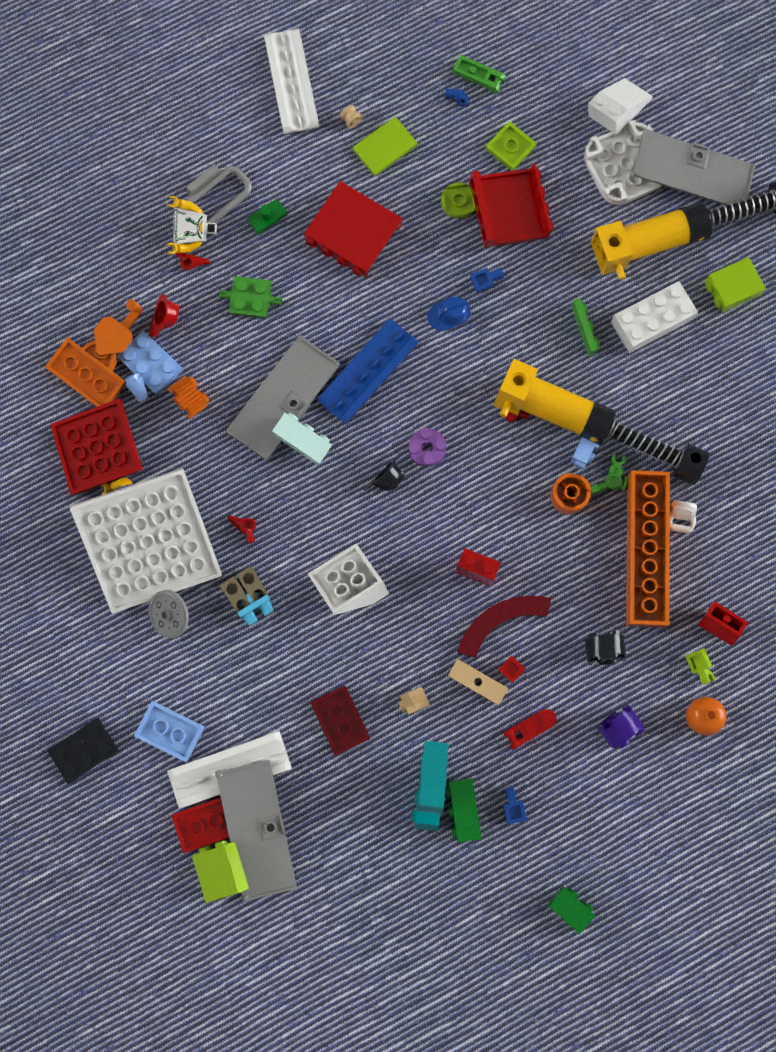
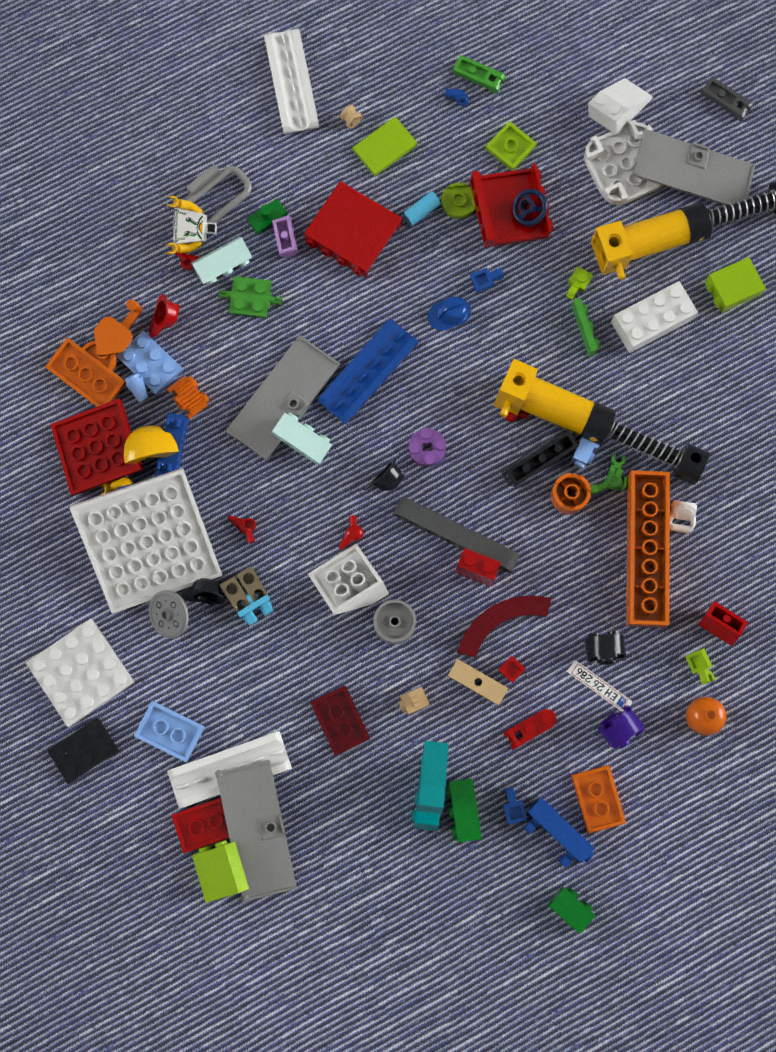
none -> white plate [26,618,135,728]
none -> yellow brick [124,425,179,463]
none -> blue brick [155,413,189,477]
none -> black piece [178,578,225,605]
none -> light aqua brick [191,237,252,285]
none -> lavender brick [272,215,298,257]
none -> red animal [339,515,364,550]
none -> light grey wheel [373,599,416,645]
none -> dark grey beam [393,497,520,573]
none -> medium azure brick [403,191,440,227]
none -> black brick [500,430,579,487]
none -> dark blue piece [512,189,548,226]
none -> blue brick [523,797,595,868]
none -> lime plate [566,266,594,300]
none -> white sticker [567,660,632,711]
none -> orange tile [571,765,626,834]
none -> dark grey plate [701,77,753,121]

